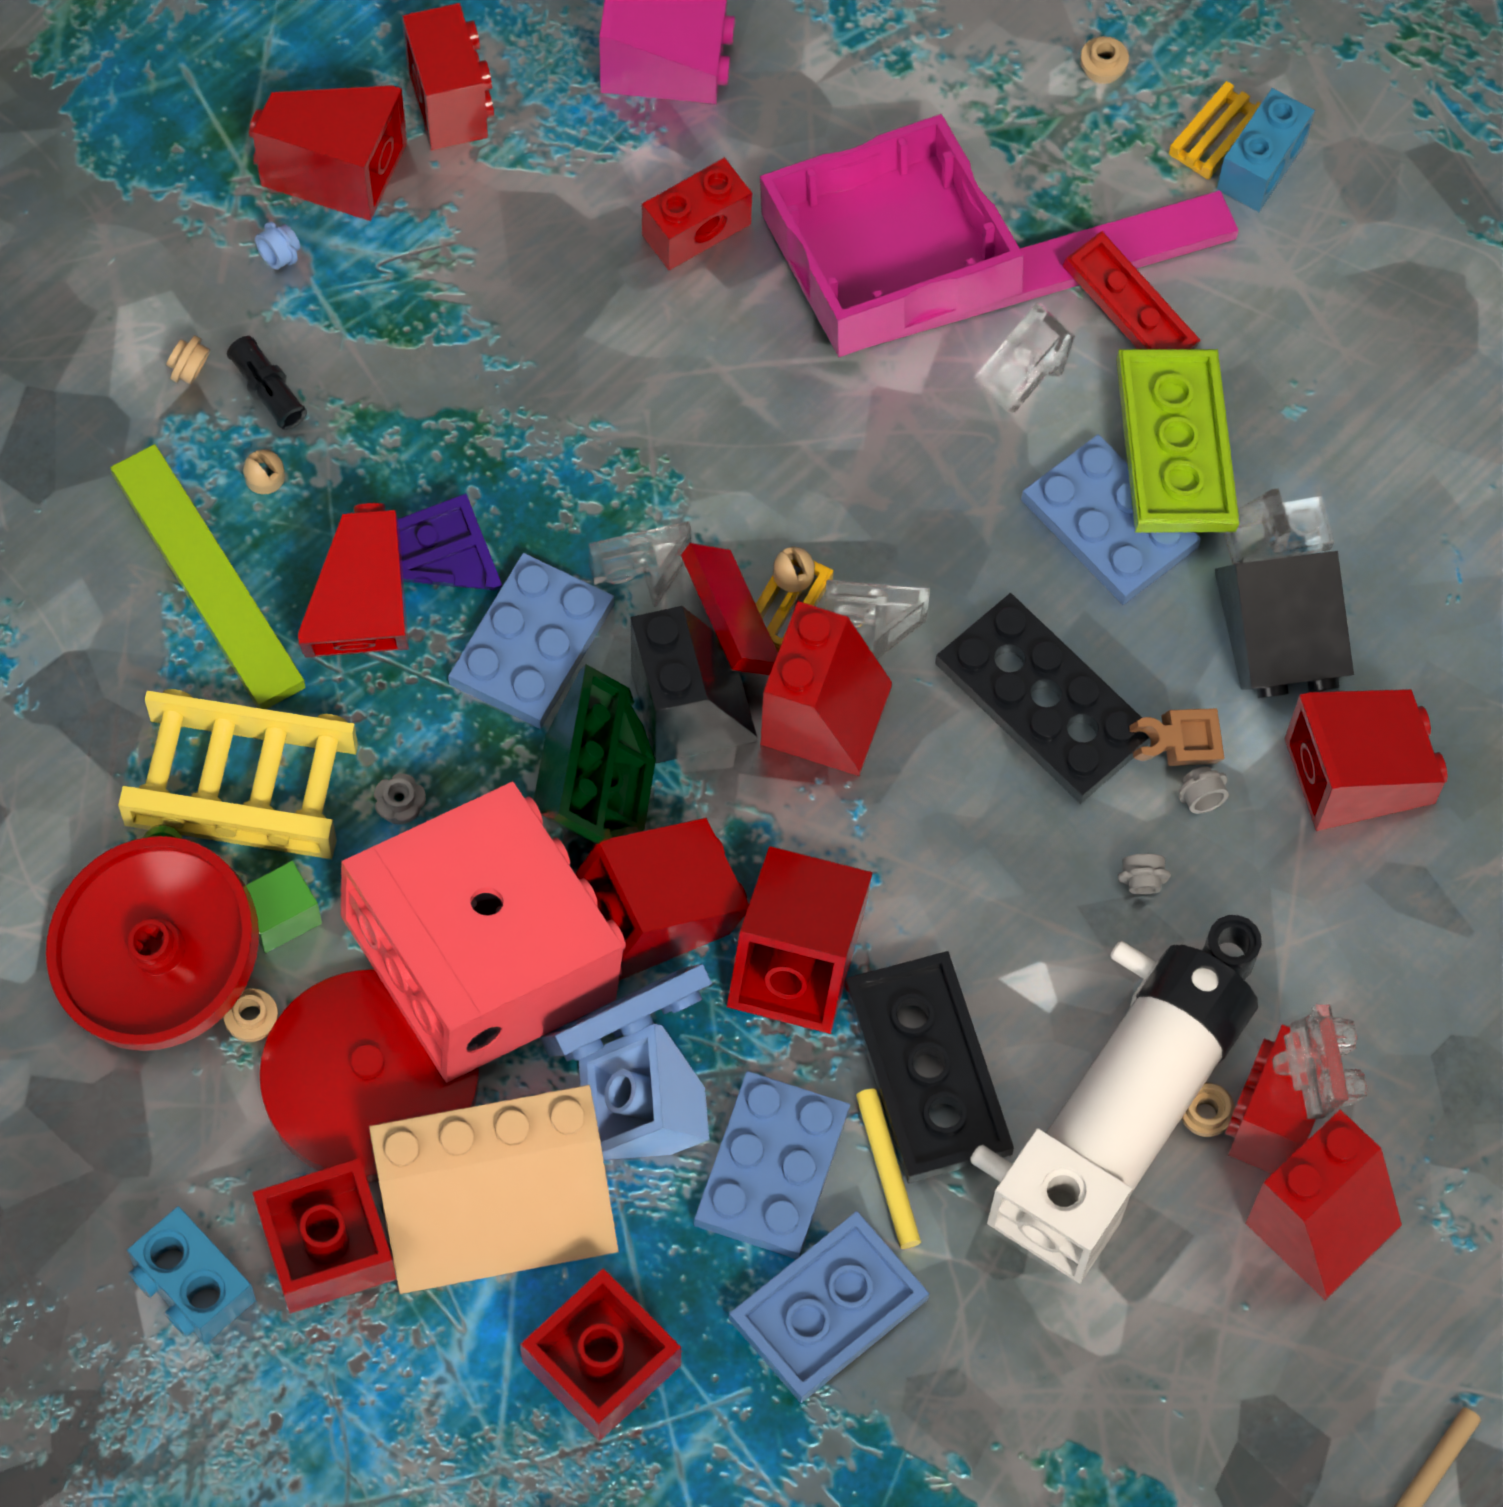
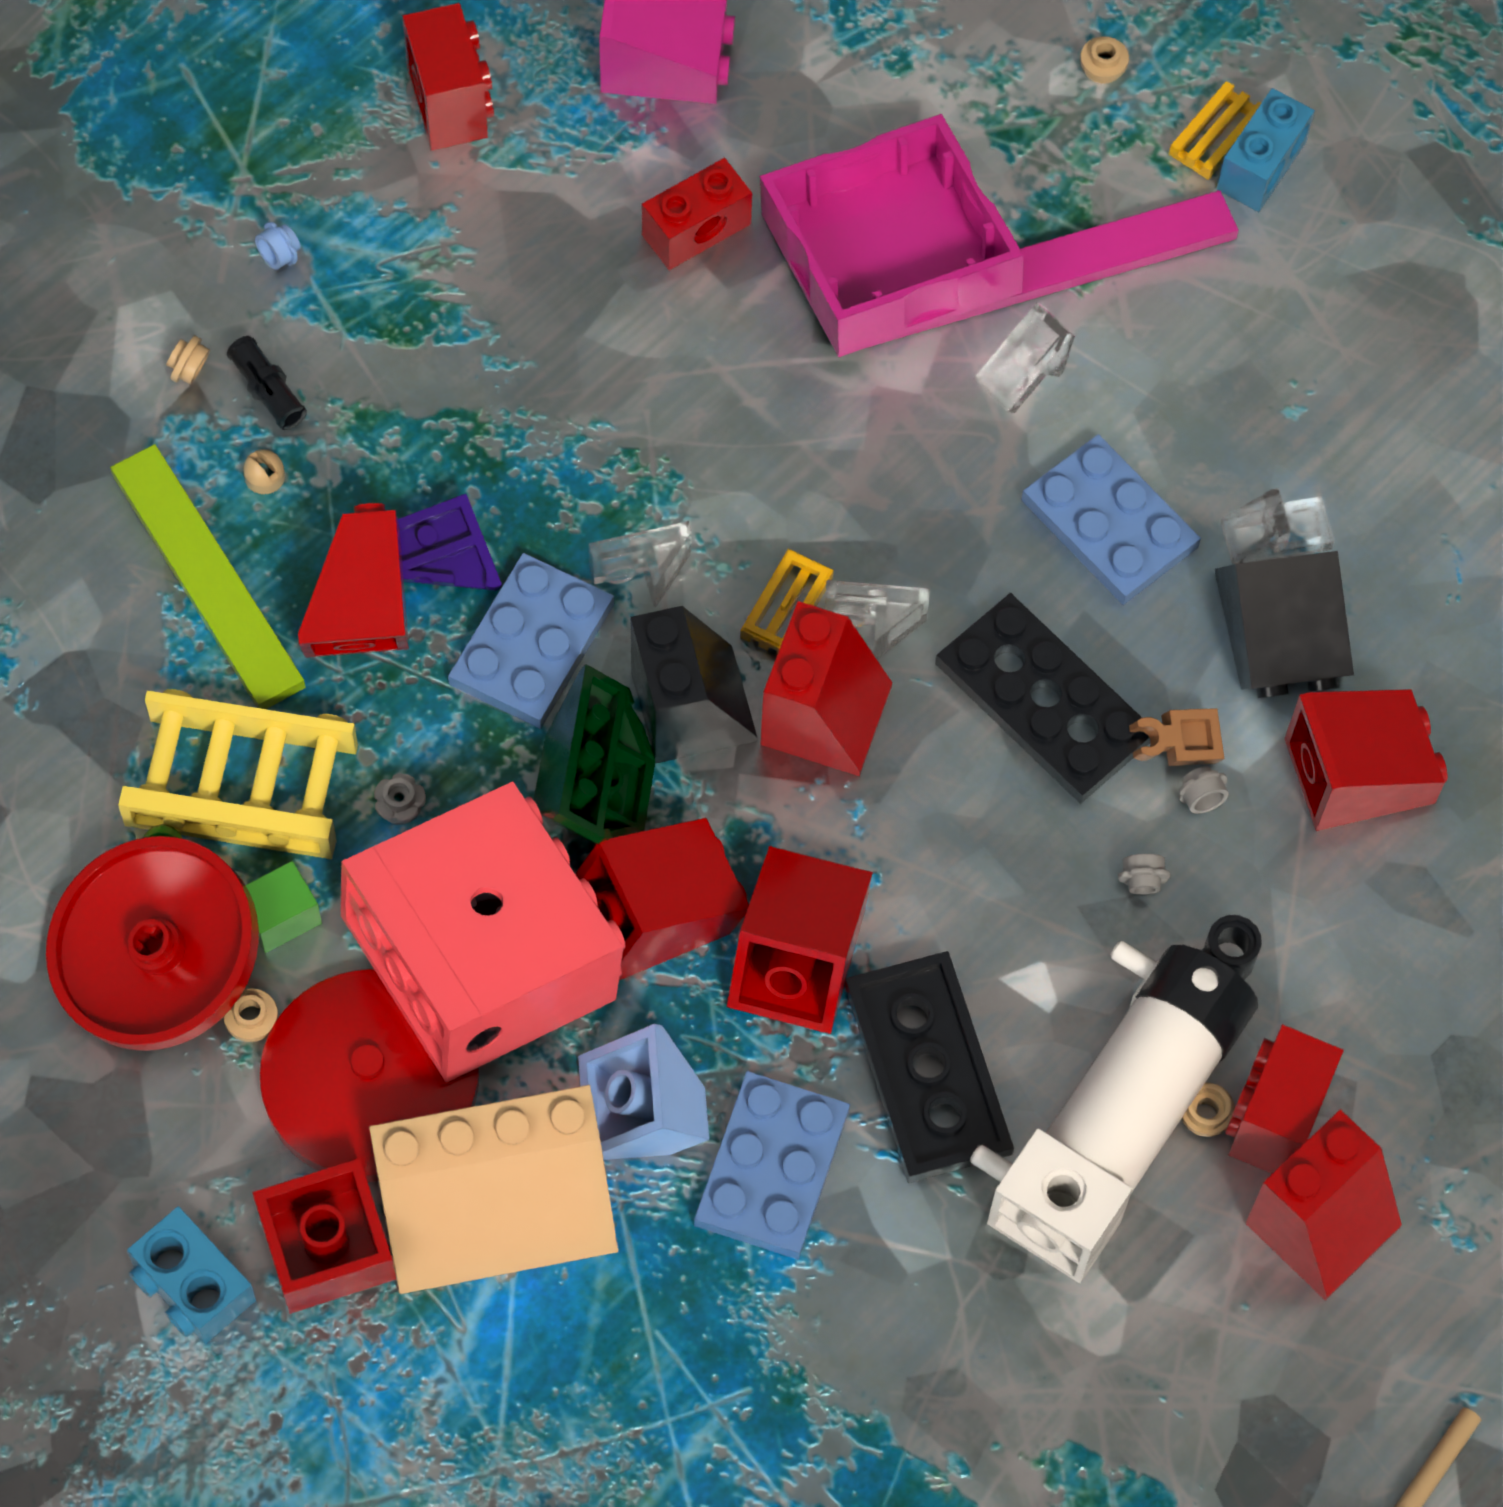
red slope [249,85,407,221] -> none
red brick [520,1268,681,1442] -> none
medium blue plate [540,964,712,1061] -> none
red tile [681,543,778,675] -> none
medium blue plate [729,1211,929,1403] -> none
tan hinge [773,546,815,592] -> none
light yellow bar [856,1088,921,1249] -> none
red tile [1062,231,1201,349] -> none
lime tile [1116,349,1240,533] -> none
clear hips [1272,1004,1368,1119] -> none

